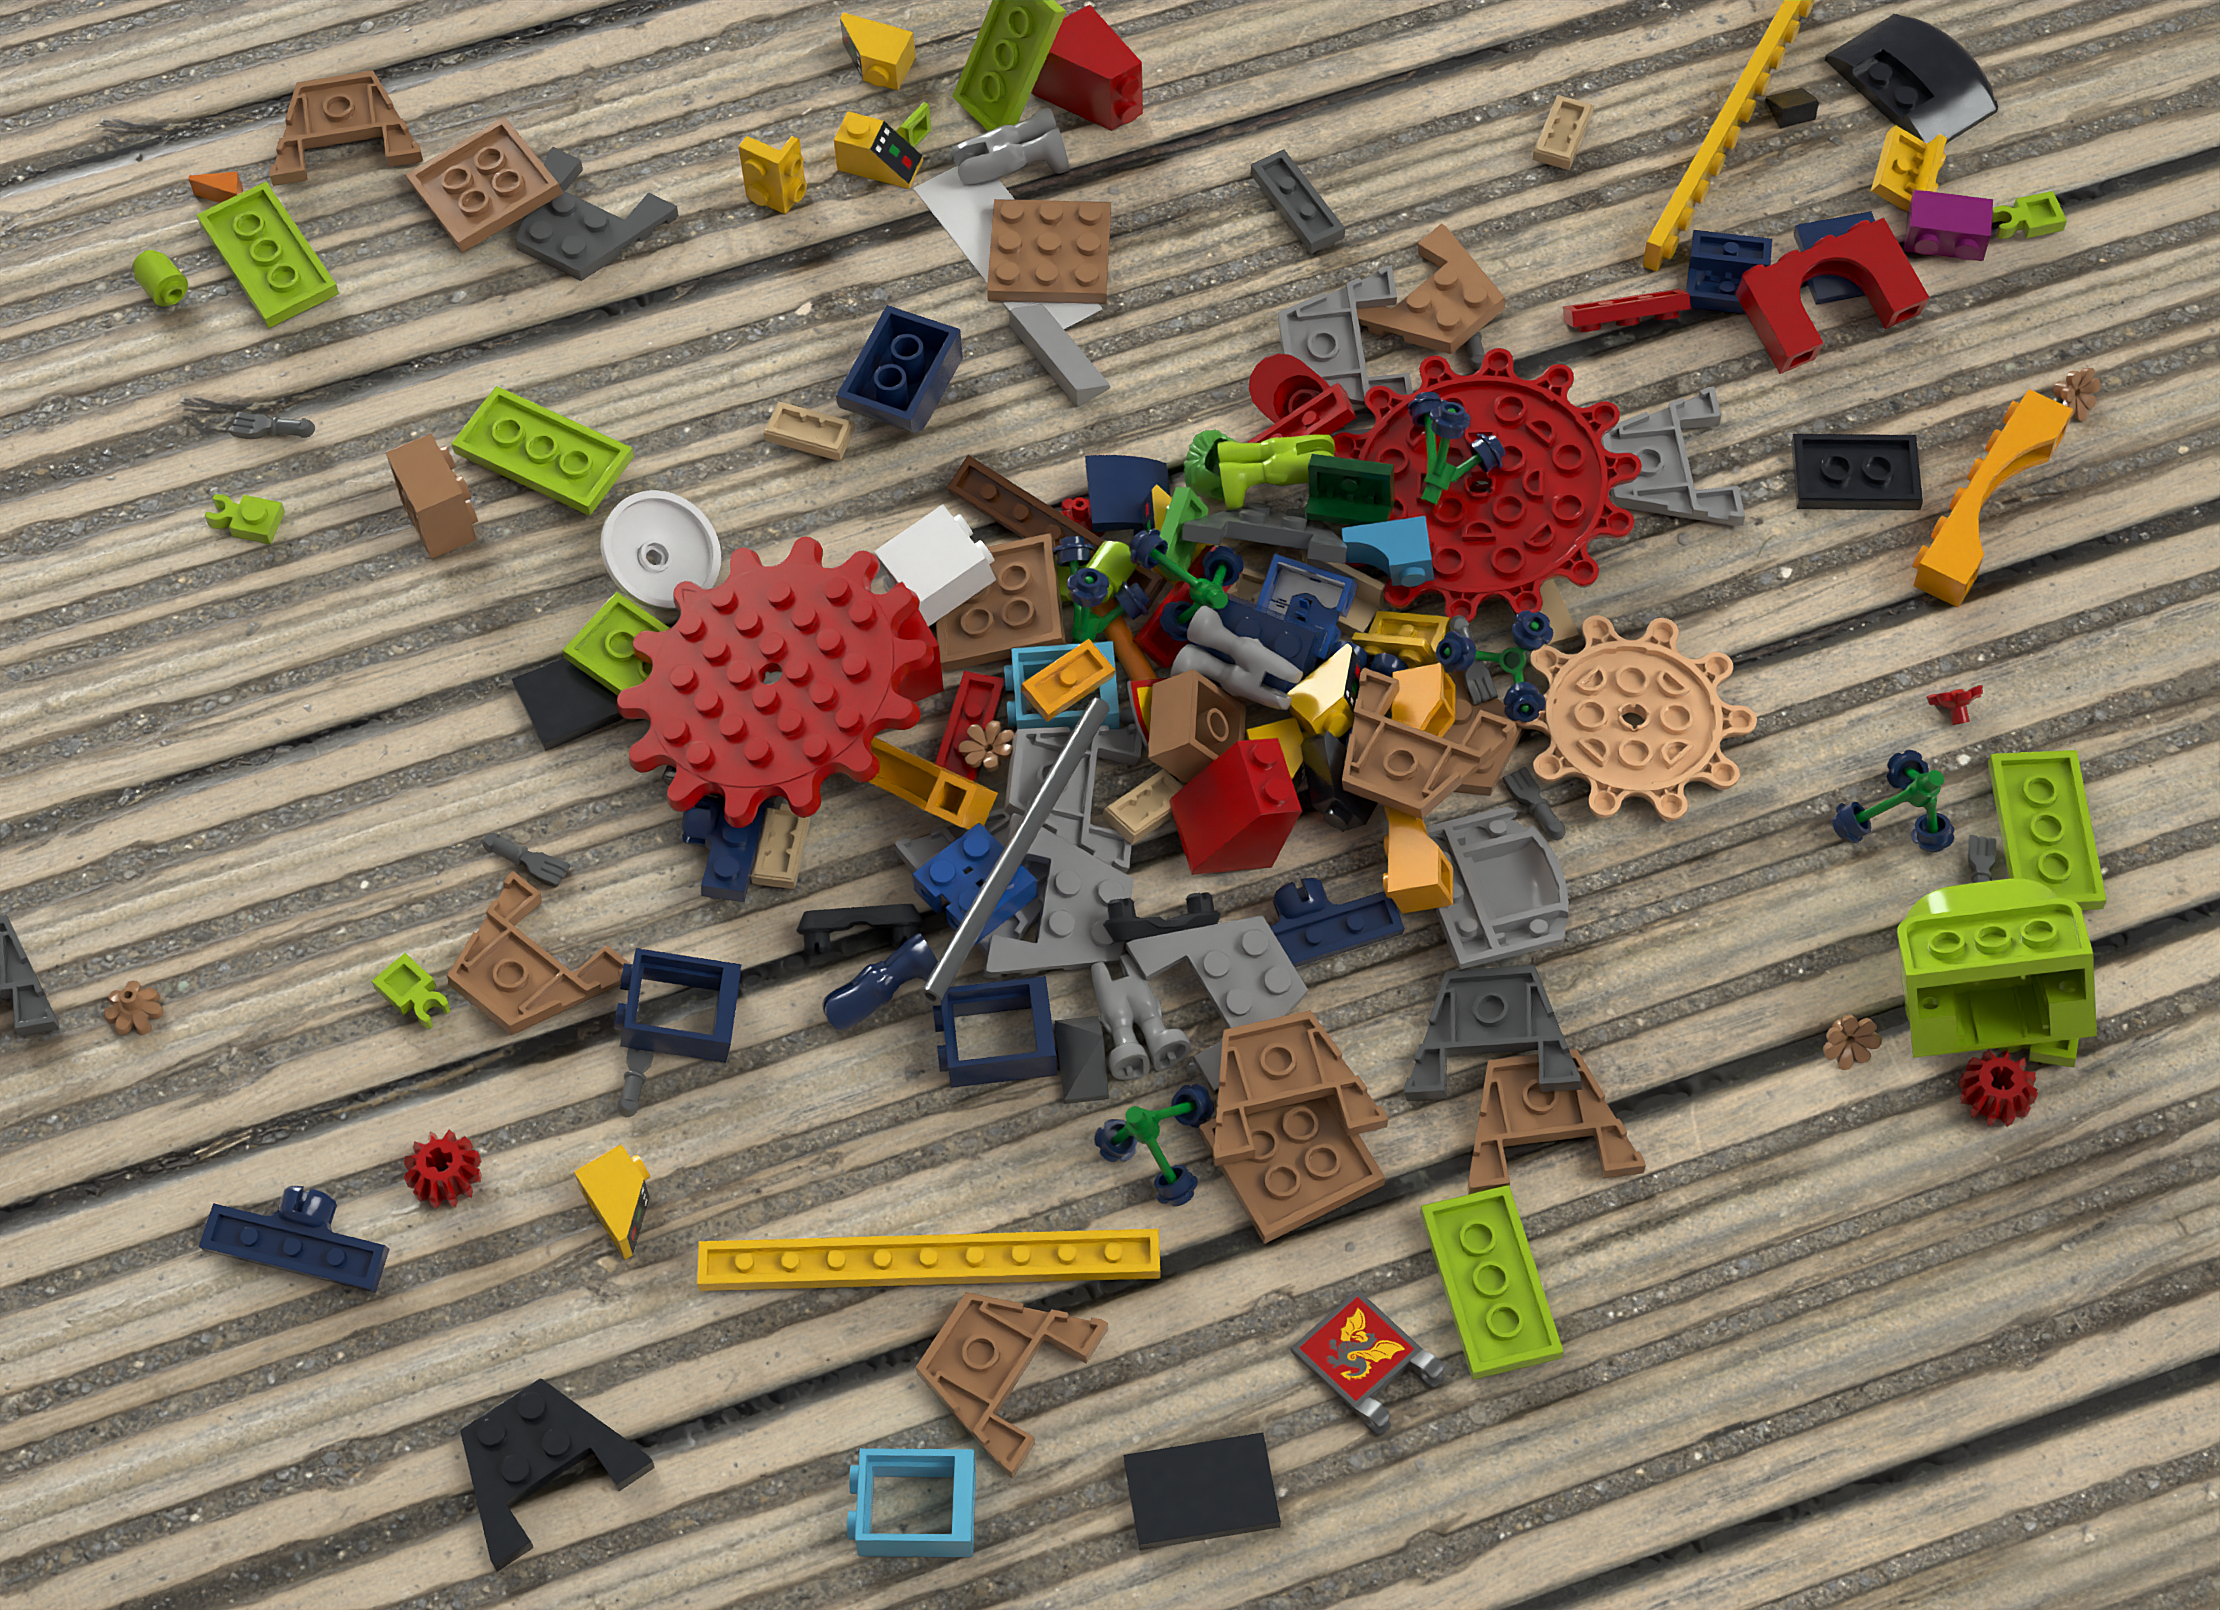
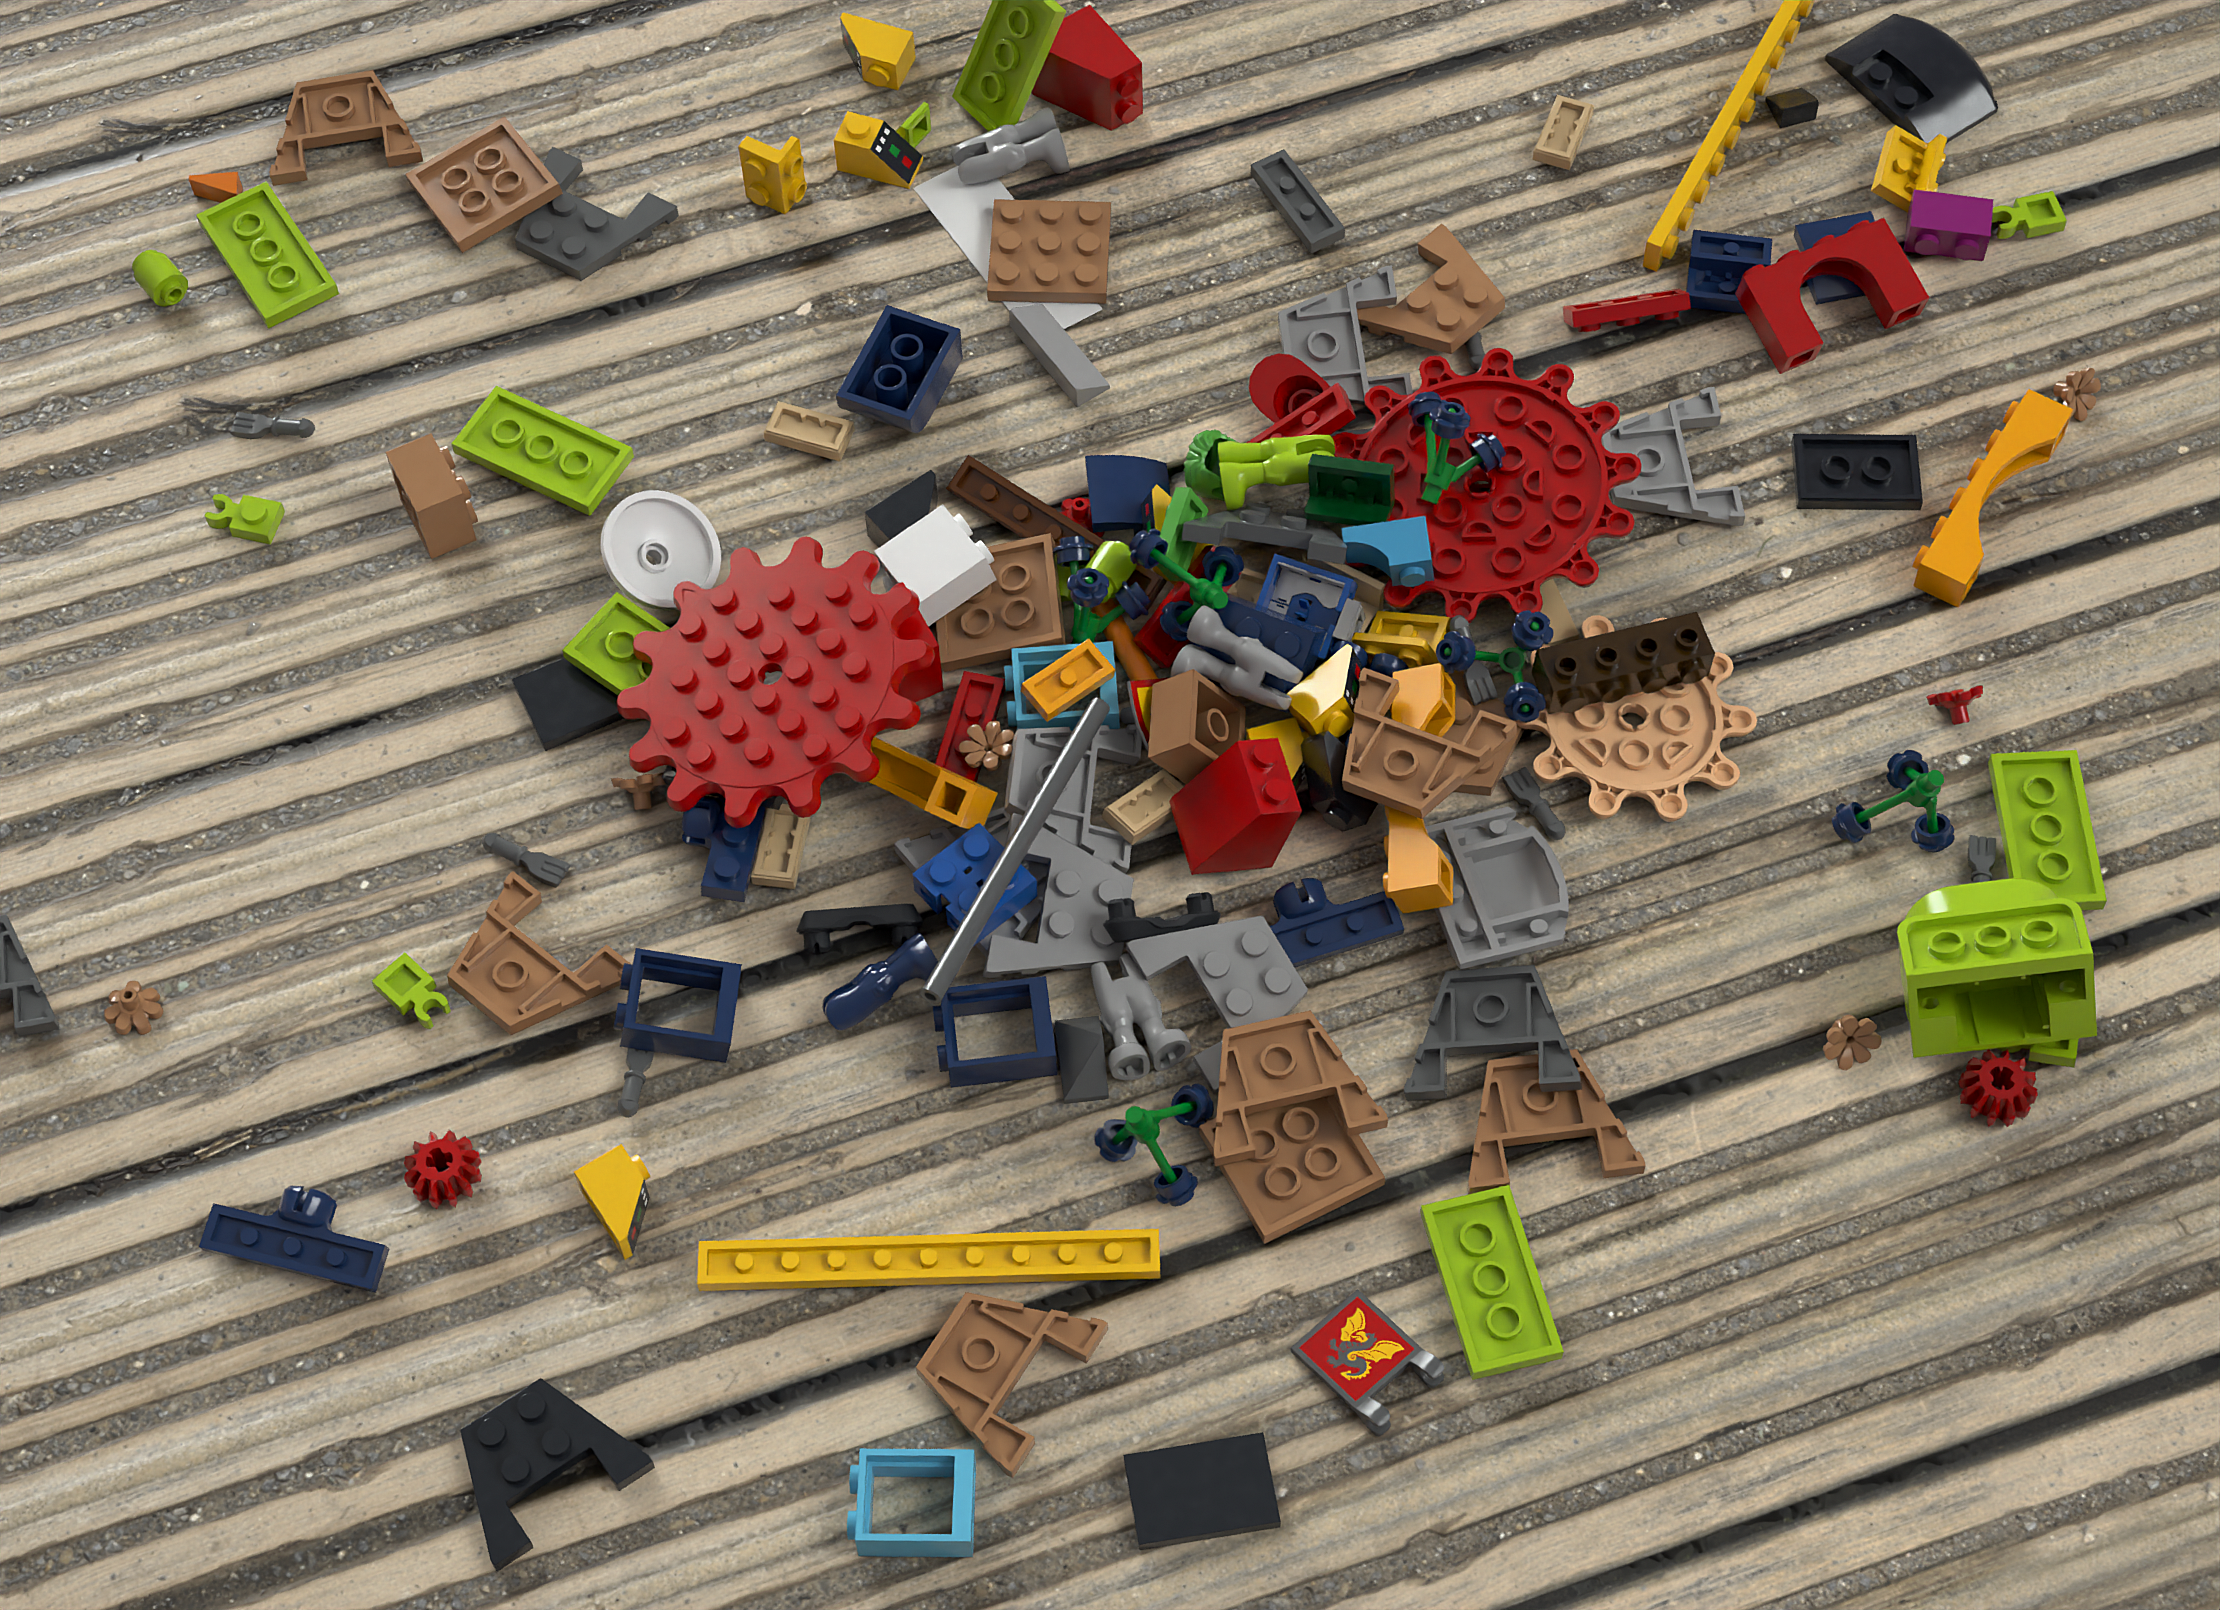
none -> medium nougat plant [611,772,666,810]
none -> black slope [864,470,938,548]
none -> light grey tile [1332,598,1366,643]
none -> dark brown brick [1531,612,1715,714]

